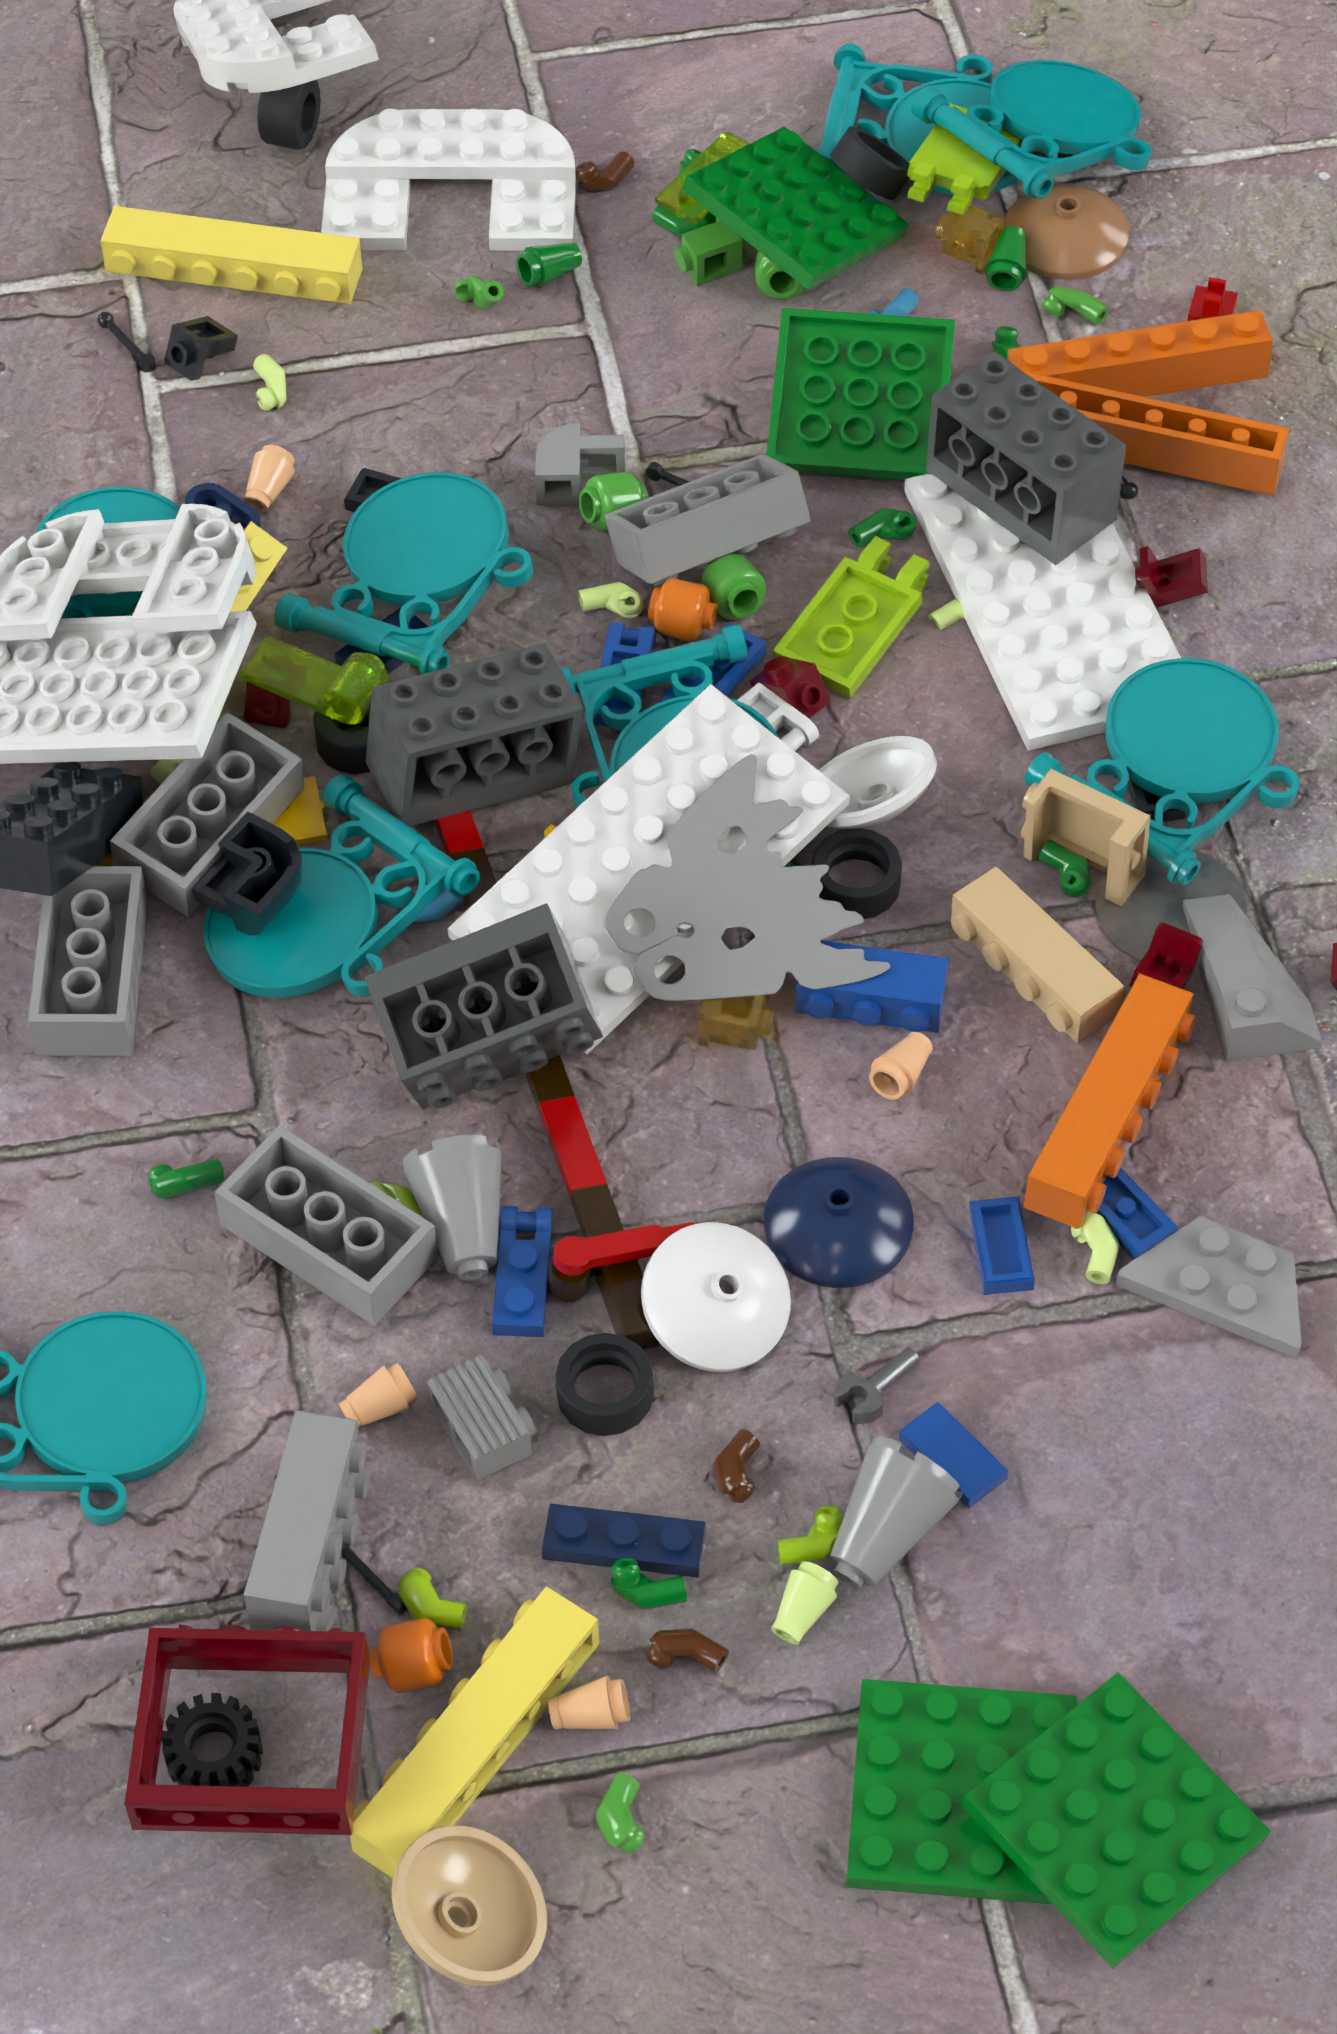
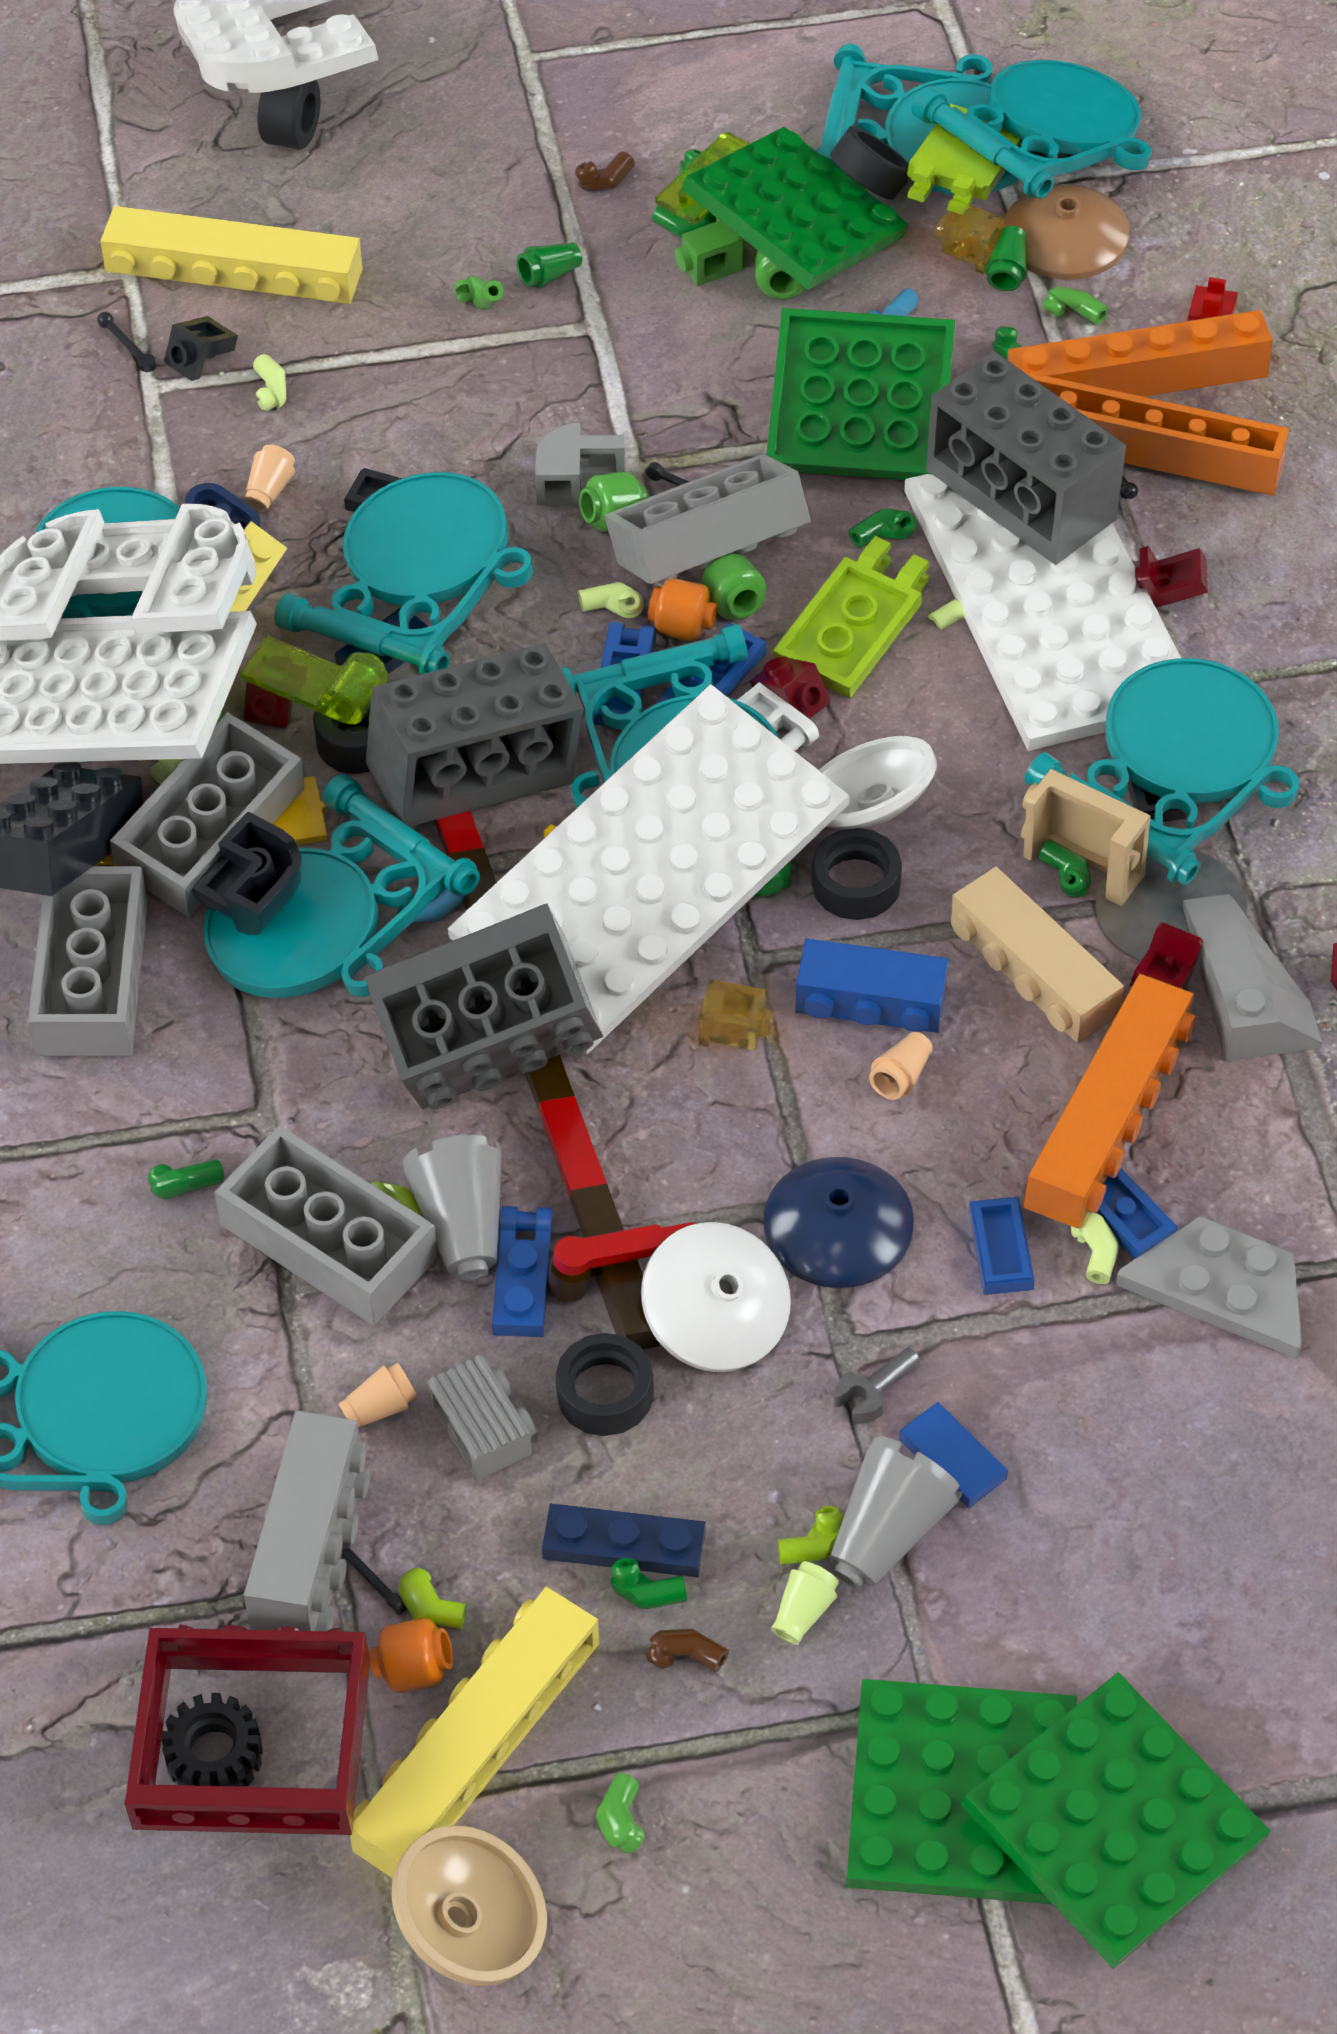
white plate [321,109,576,251] -> none
light nougat cone [548,1675,630,1730] -> none
light grey piece [606,754,891,1001] -> none
reddish brown arm [713,1429,760,1503] -> none

